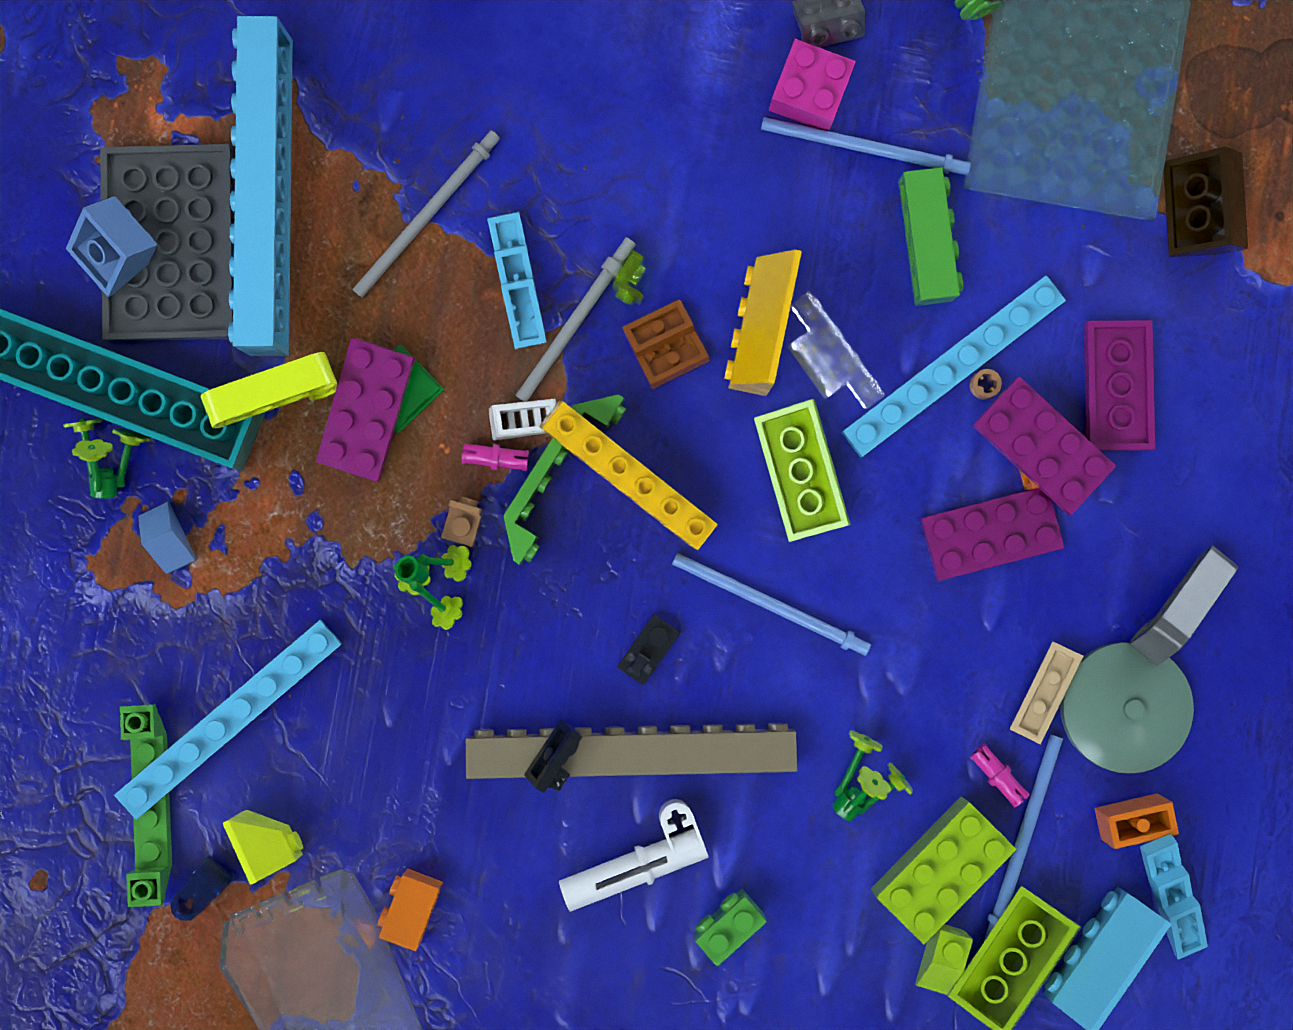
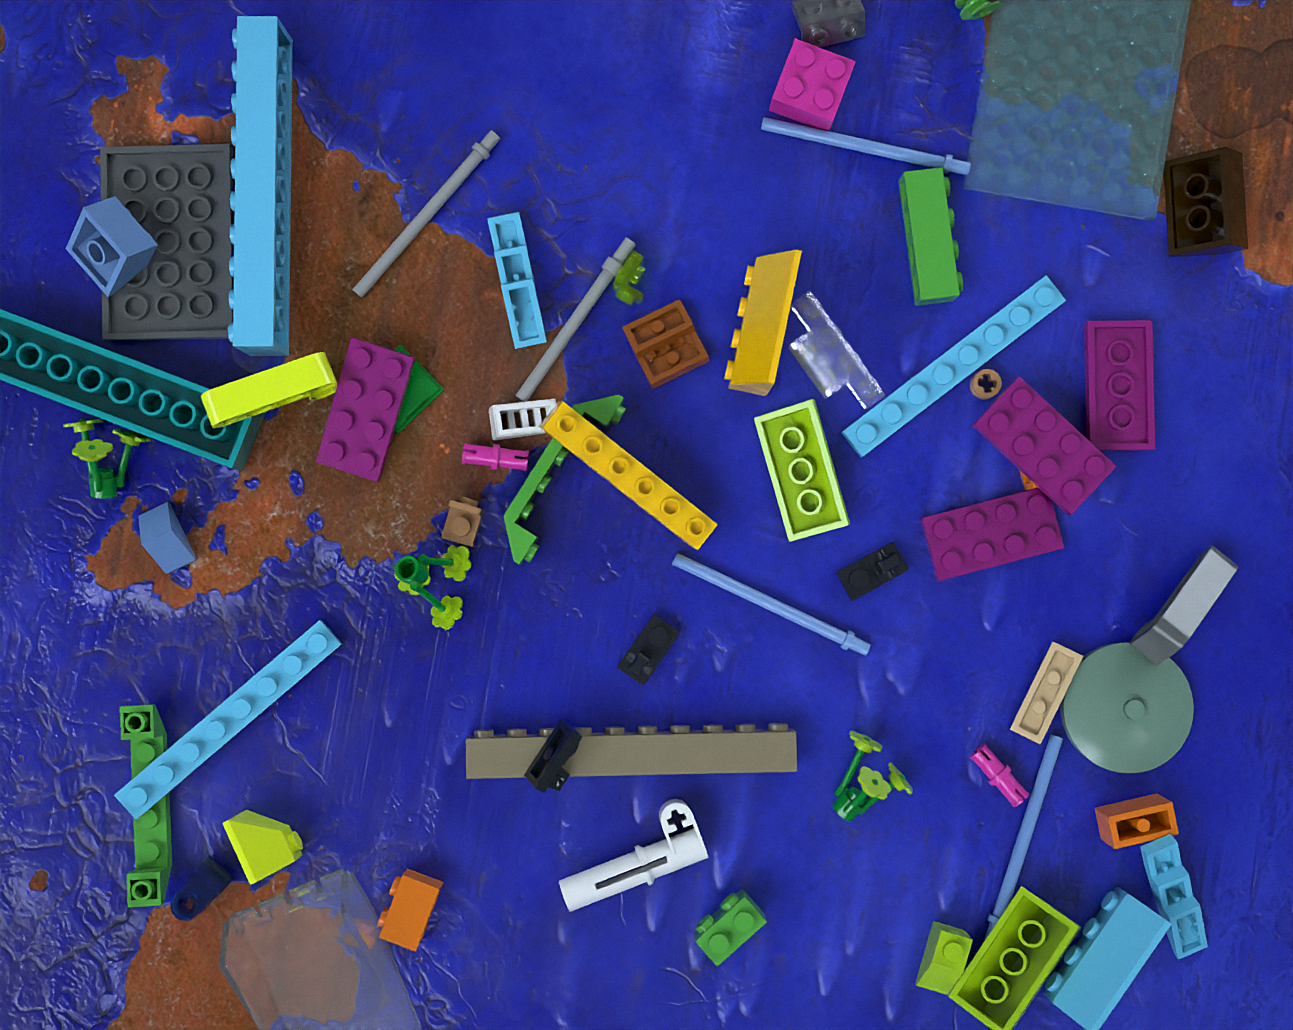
lime brick [871,797,1017,944] -> none
none -> black hinge [835,542,908,601]

